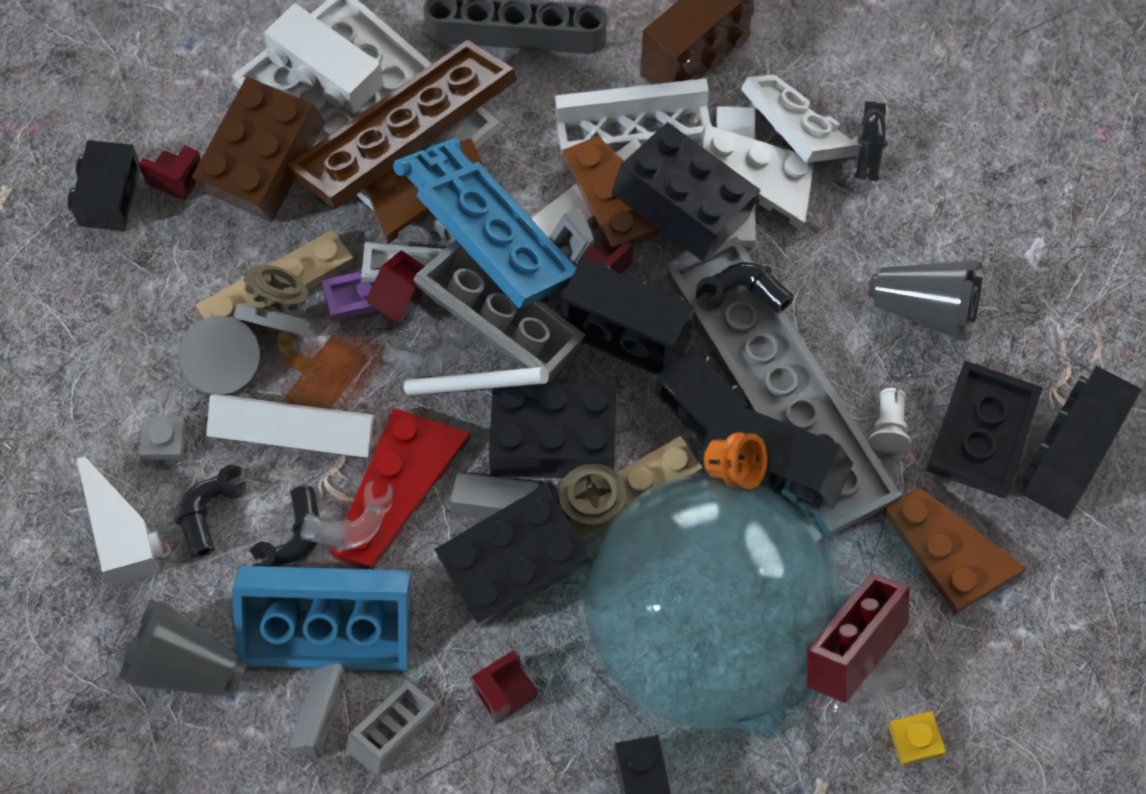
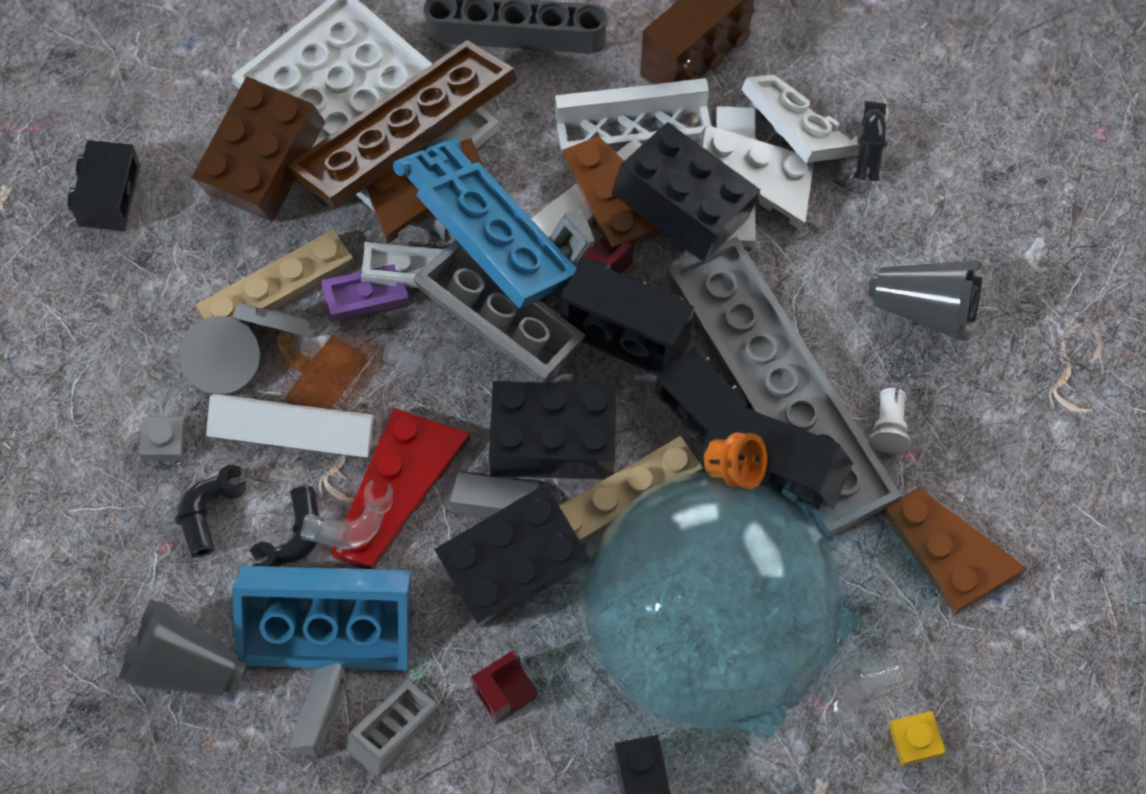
white slope [77,456,164,586] -> none
dark red panel [138,145,201,201] -> none
dark tan gear [243,265,308,312] -> none
white brick [264,3,384,115] -> none
dark red panel [367,250,425,323] -> none
white bar [404,367,549,396] -> none
dark tan gear [559,464,626,528] -> none
black piece [696,262,794,314] -> none
dark red brick [807,572,910,703] -> none
black plate [926,360,1043,499] -> none
black brick [1023,365,1142,519] -> none

